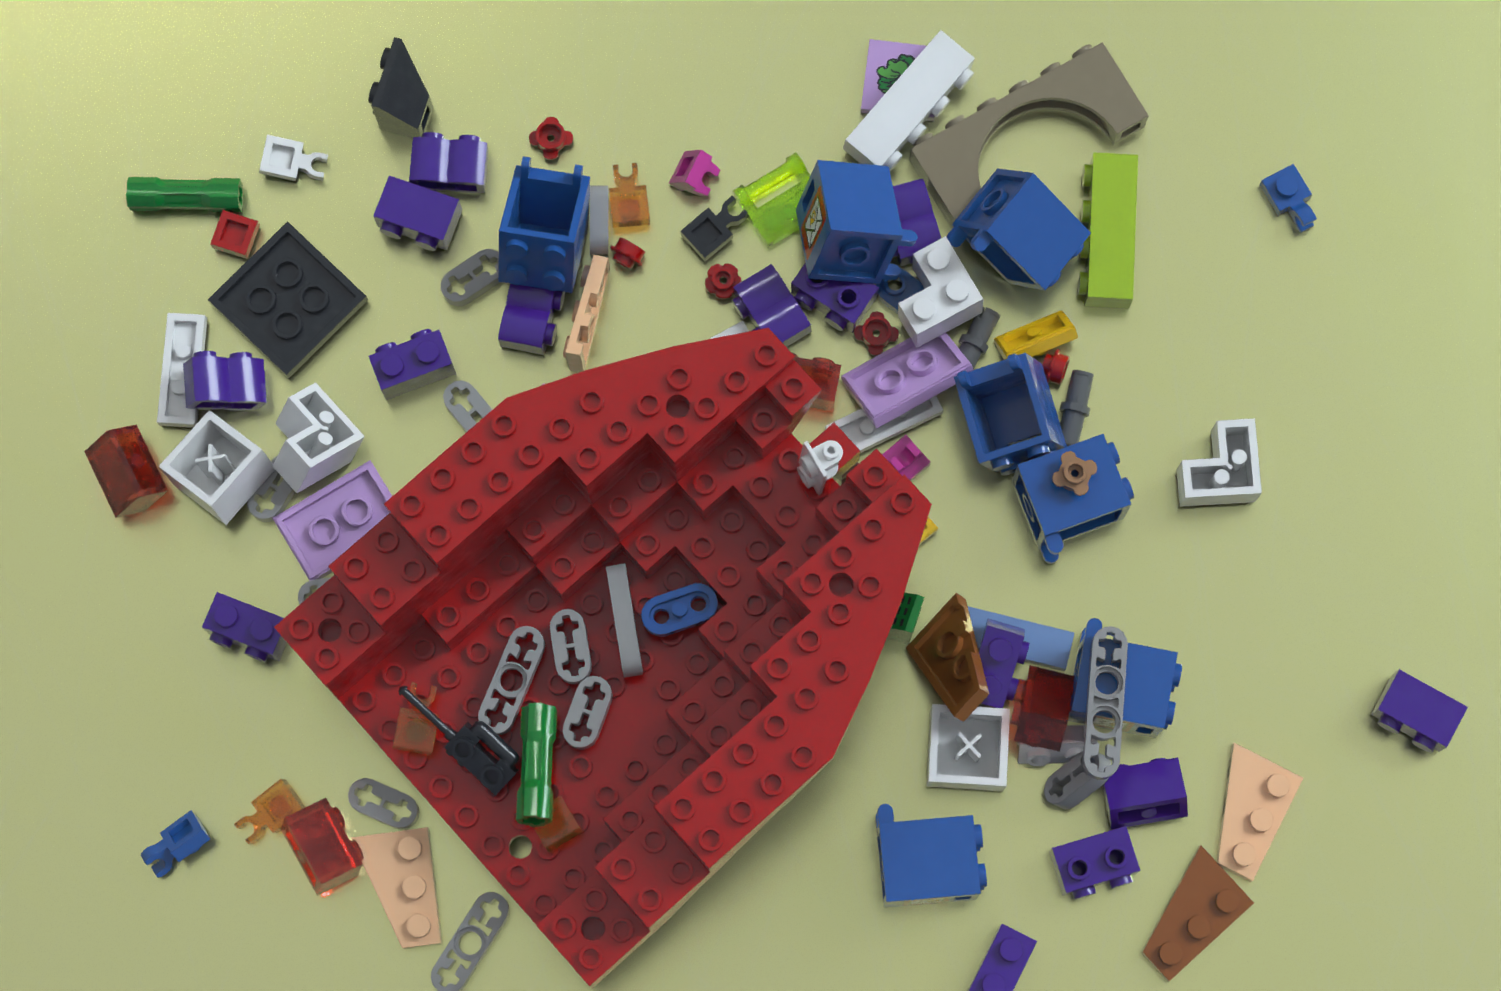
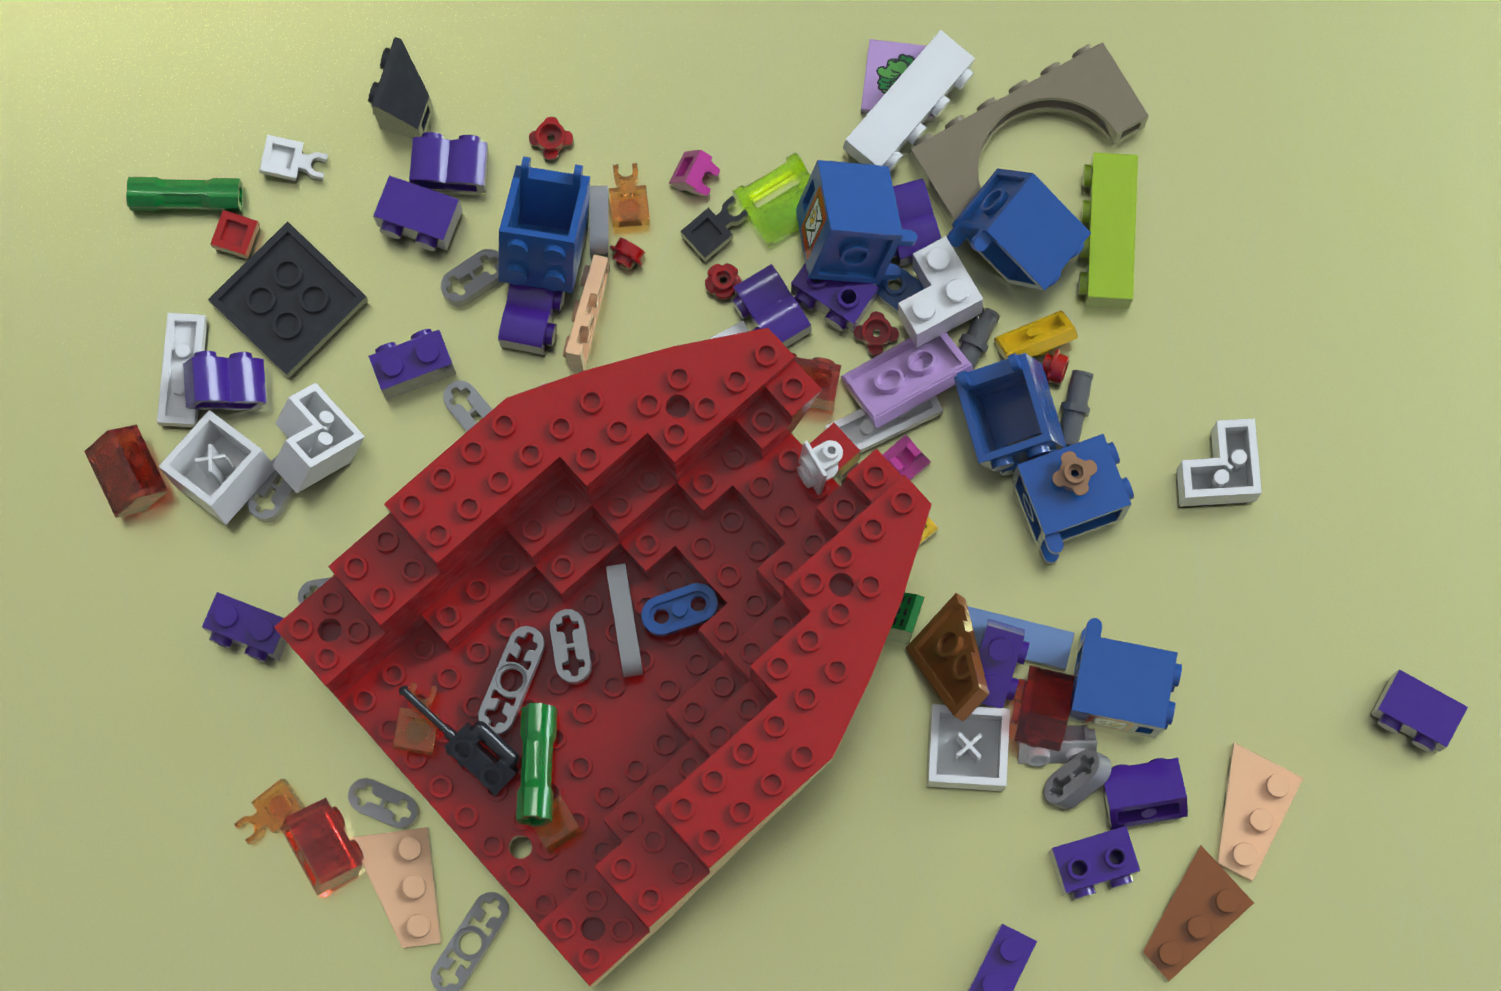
blue plate [141,810,210,878] -> none
lavender tile [273,460,392,581] -> none
light grey beam [563,676,613,750] -> none
blue container [876,804,987,908] -> none
light grey beam [1082,626,1128,780] -> none
blue plate [1260,164,1317,233] -> none

